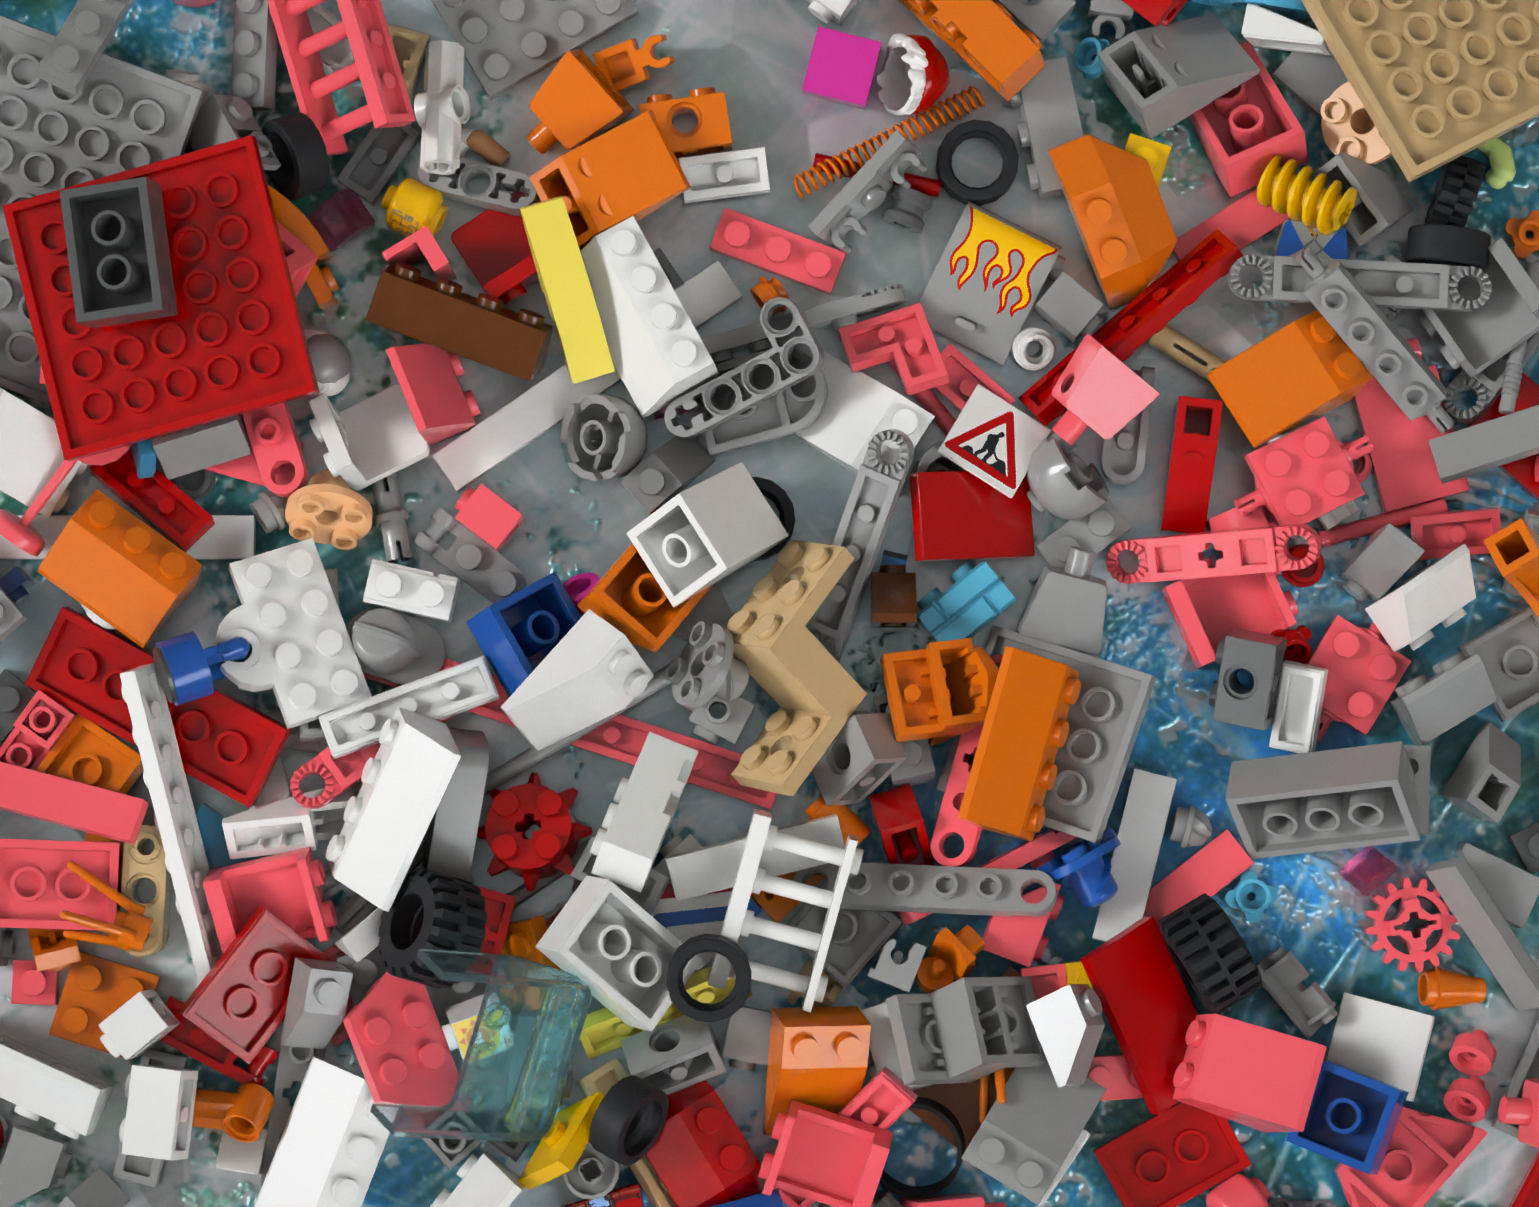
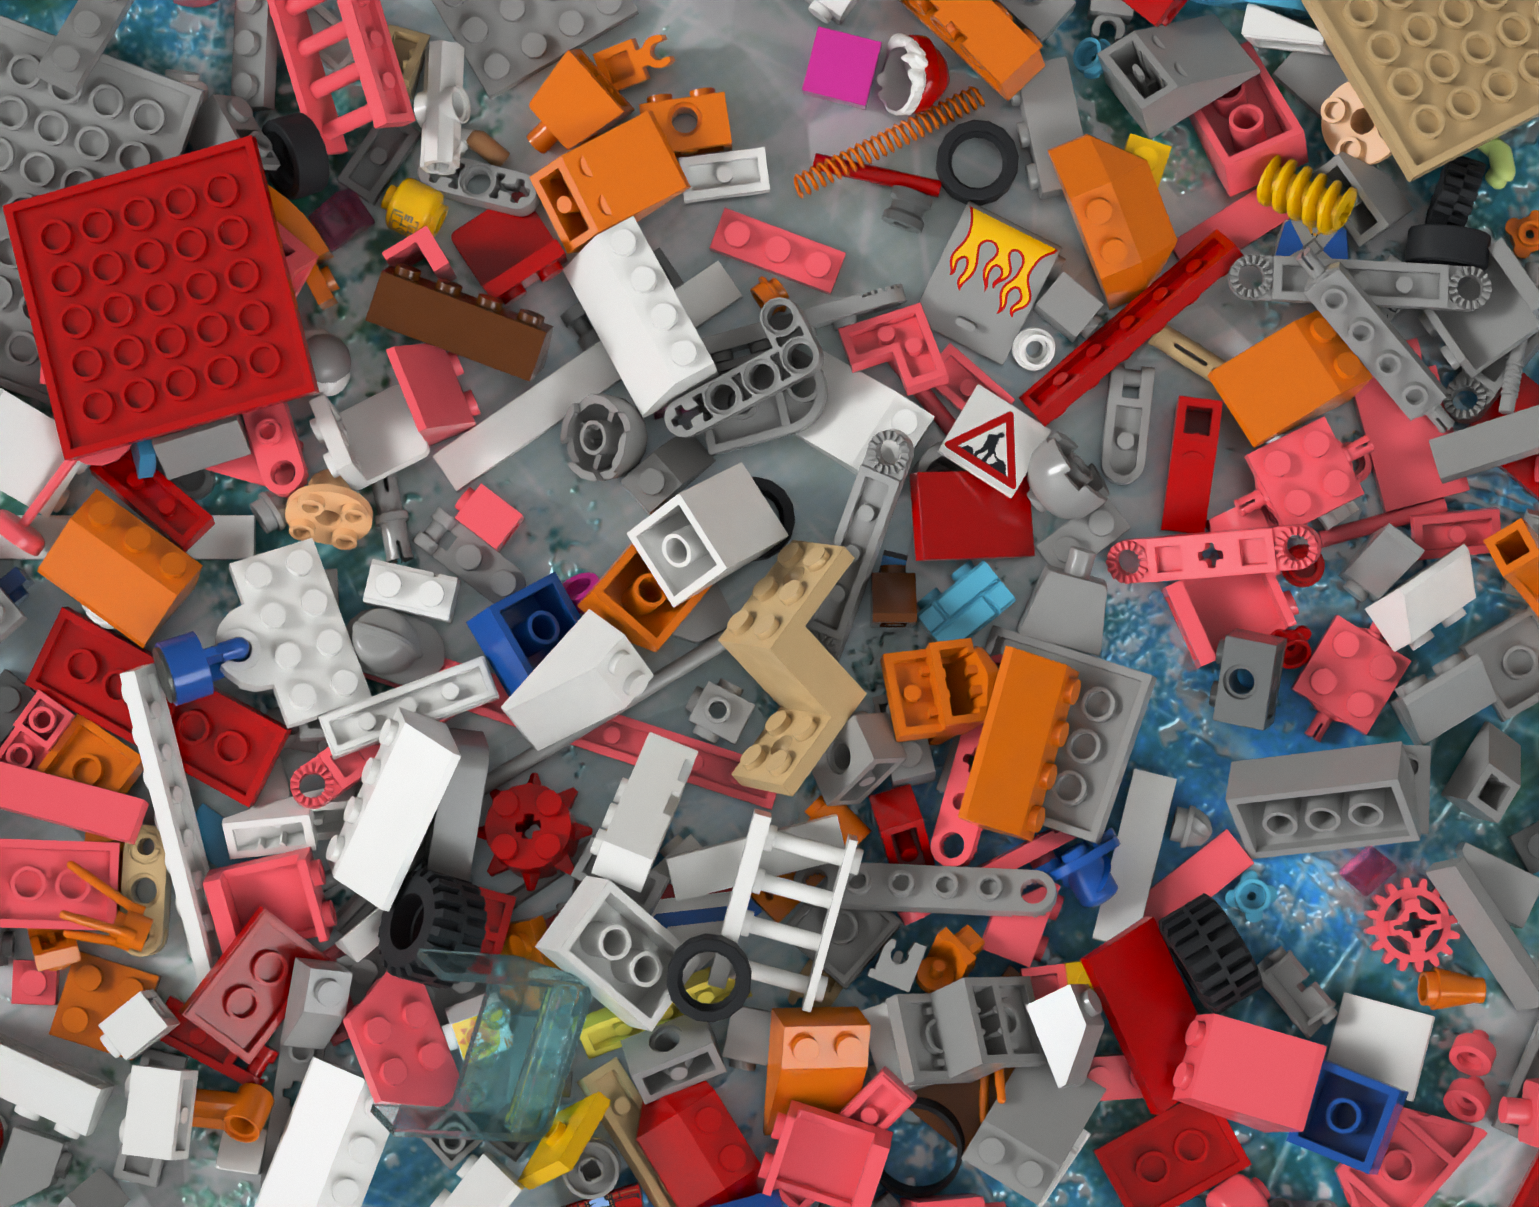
dark grey brick [60,177,178,328] -> none
light yellow slope [519,196,615,384] -> none
black tyre [590,1075,669,1166] -> none
light grey plate [666,621,749,709] -> none
light grey plate [808,130,927,253] -> none
coral torso [1052,334,1160,446] -> none
white tile [1269,660,1328,753] -> none

